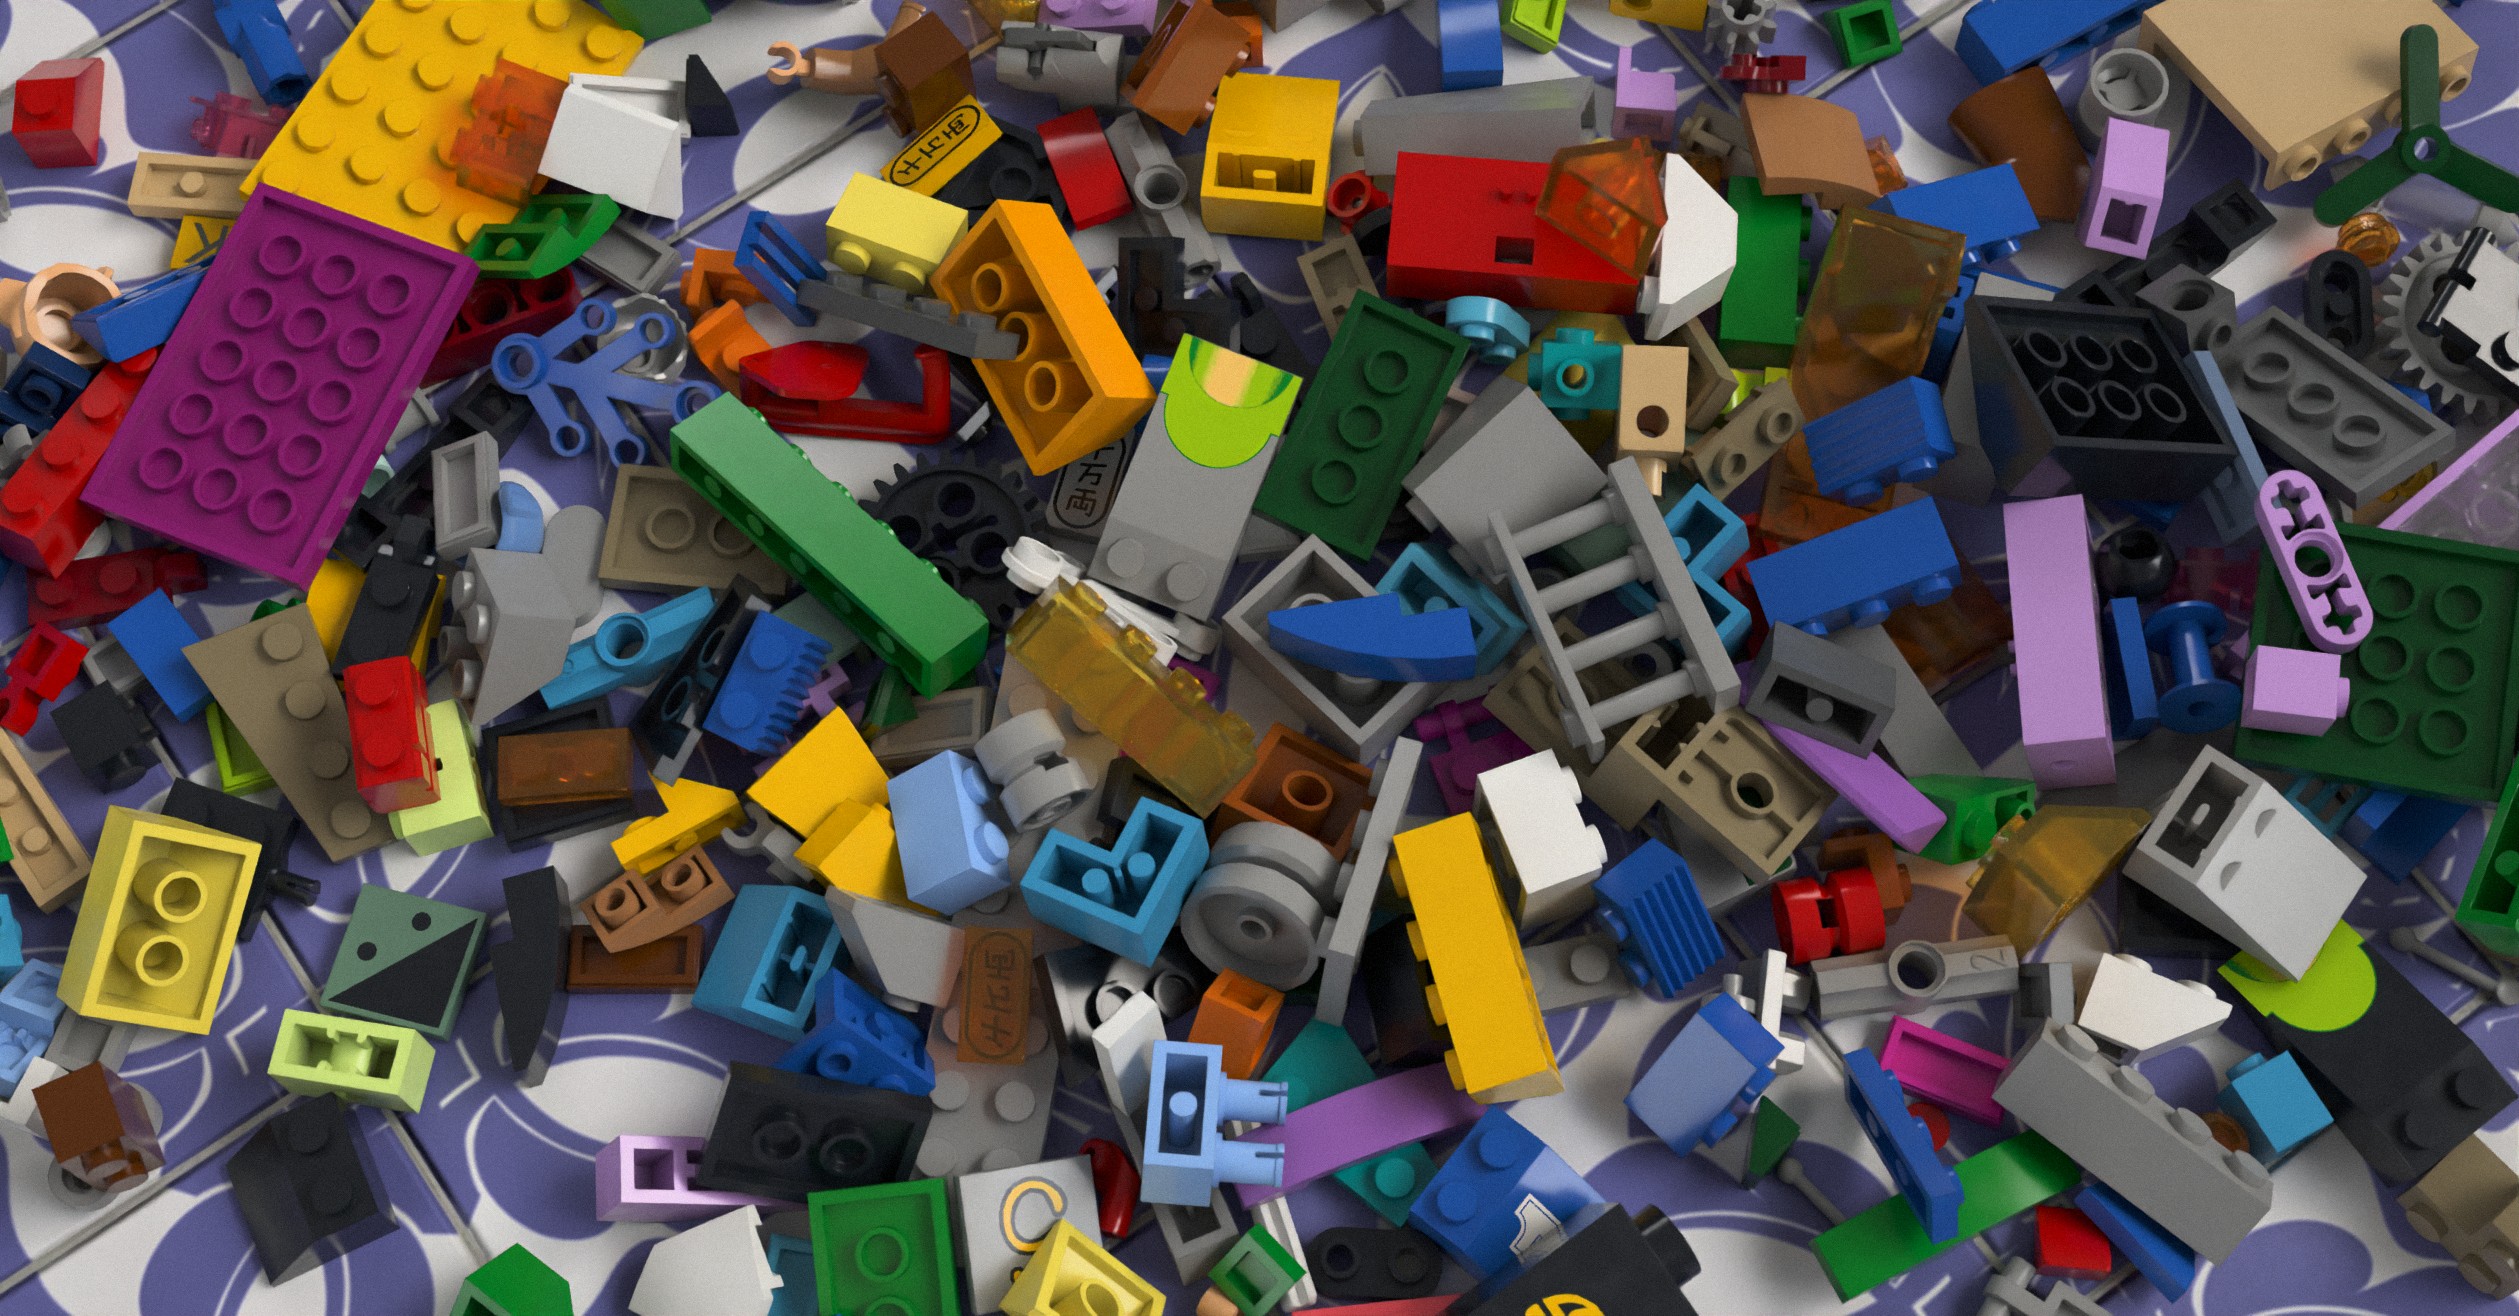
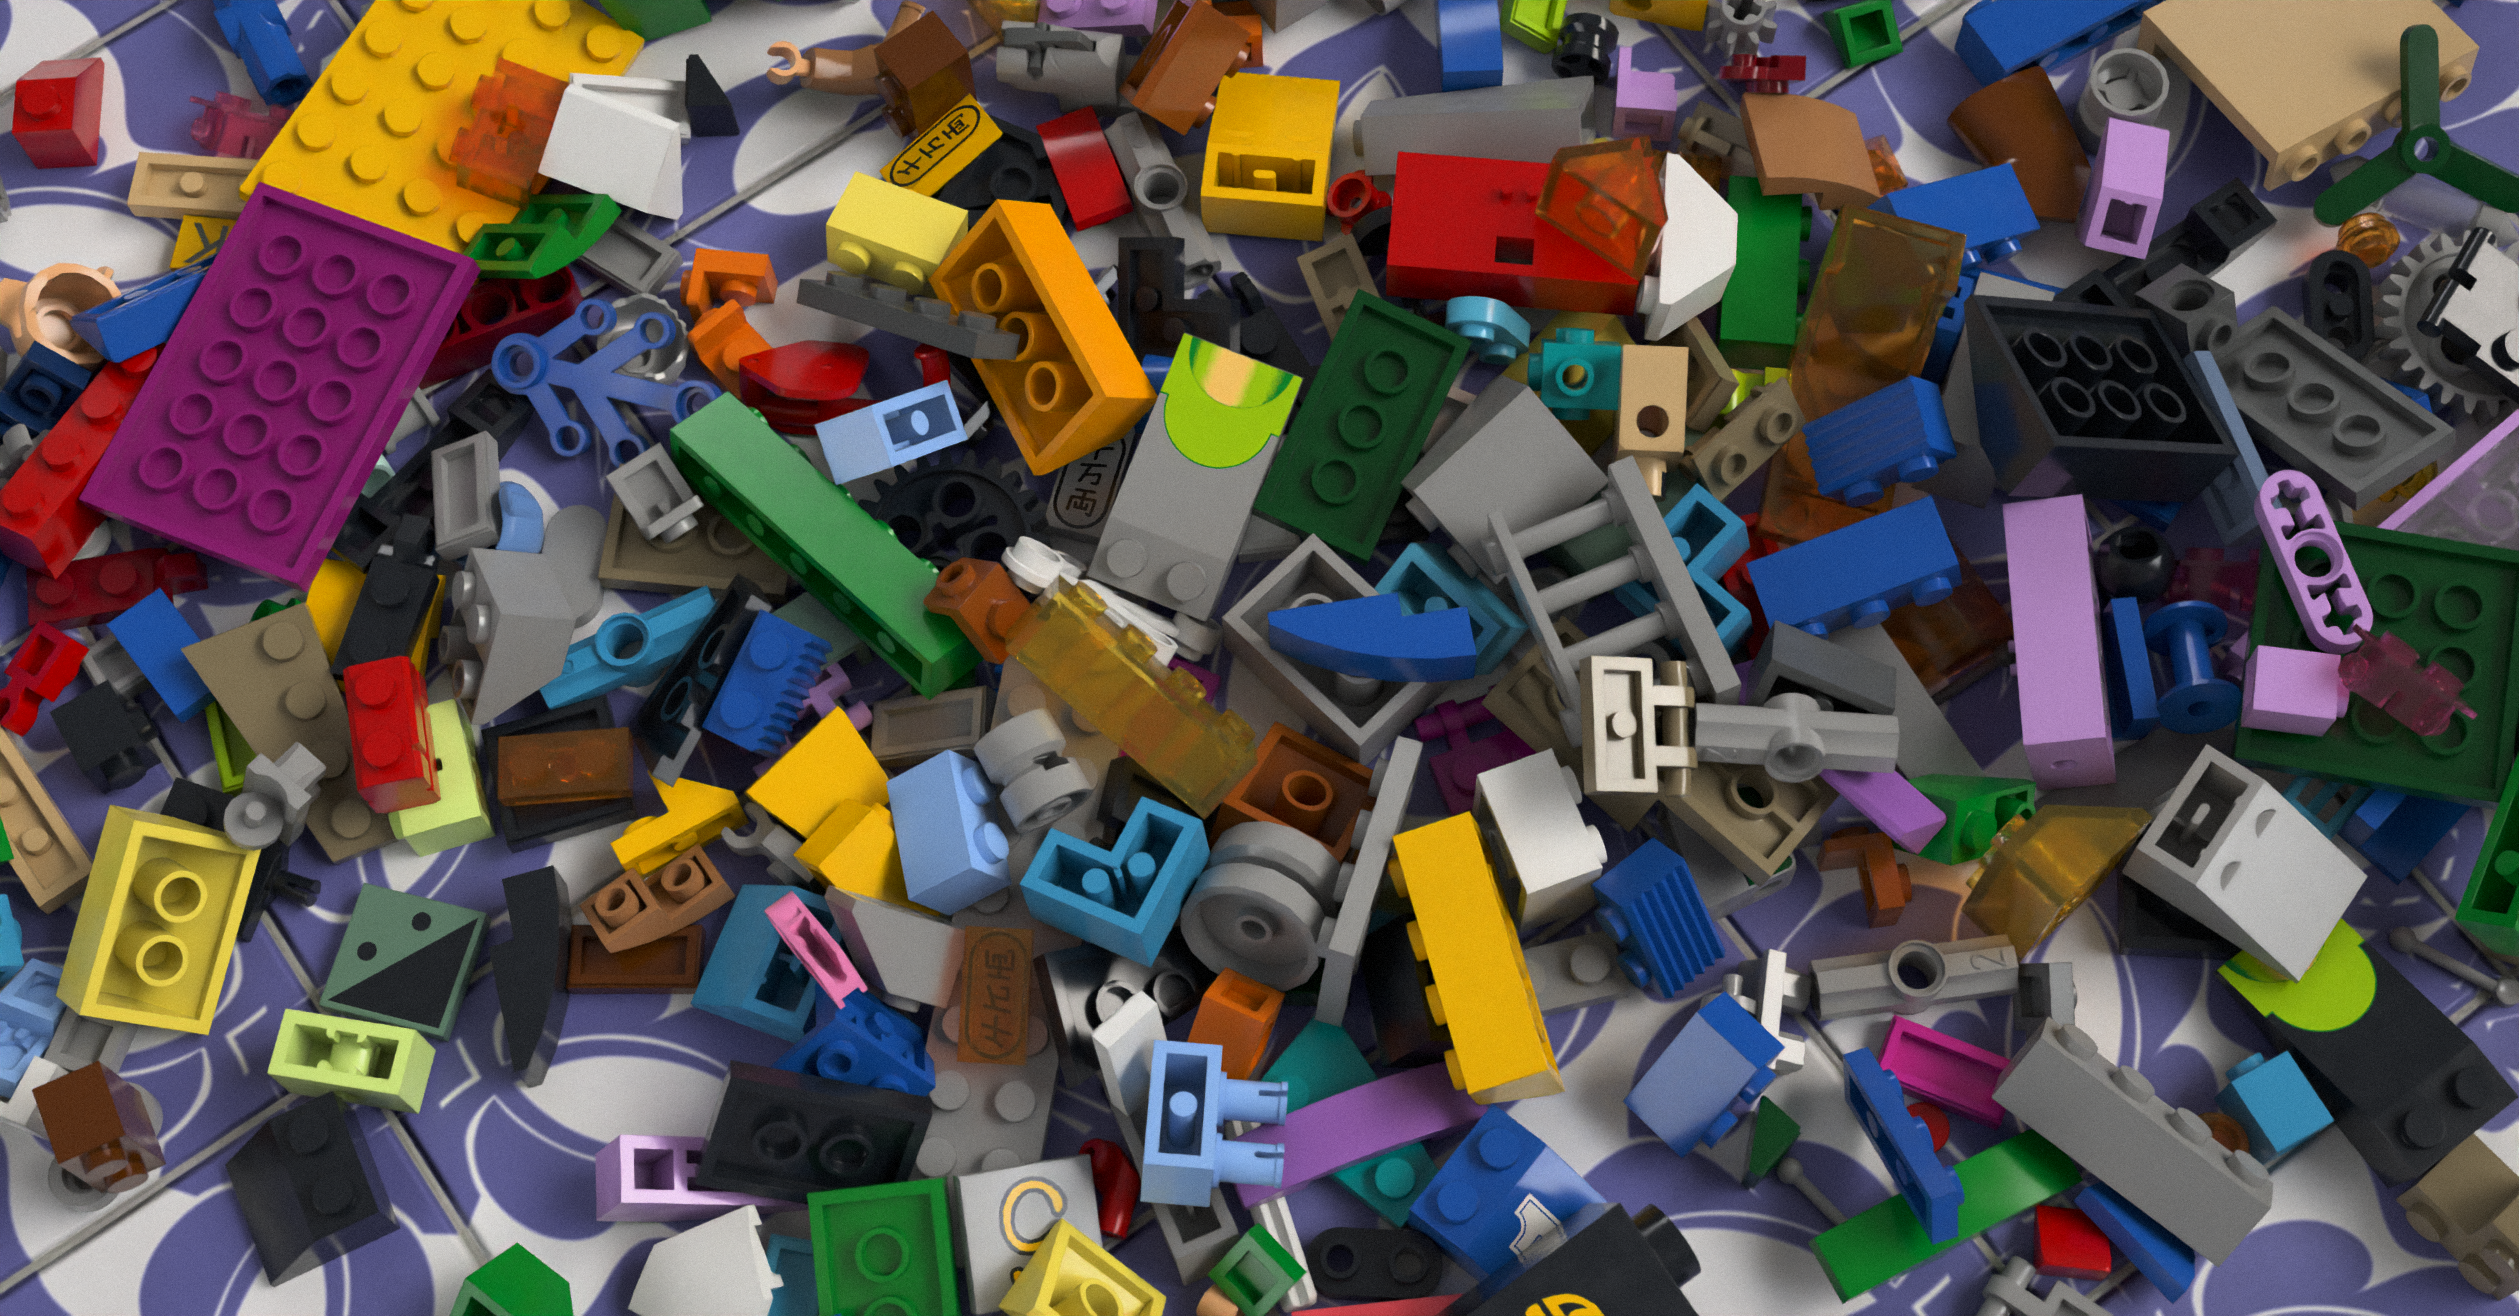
blue tile [733,211,827,327] -> none
dark green slope [857,665,919,743] -> none
red wheel [1771,865,1886,967] -> none
white slope [2075,953,2233,1067] -> none
none -> light grey hips [223,742,326,851]
none -> light grey bracket [605,442,704,544]
none -> bright pink piece [763,891,868,1010]
none -> light blue brick [815,380,968,485]
none -> dark orange bracket [923,557,1041,664]
none -> black wheel [1551,13,1619,86]
none -> plate [1579,656,1698,798]
none -> light grey piece [1689,693,1900,783]
none -> clear pink hinge [2338,623,2478,736]

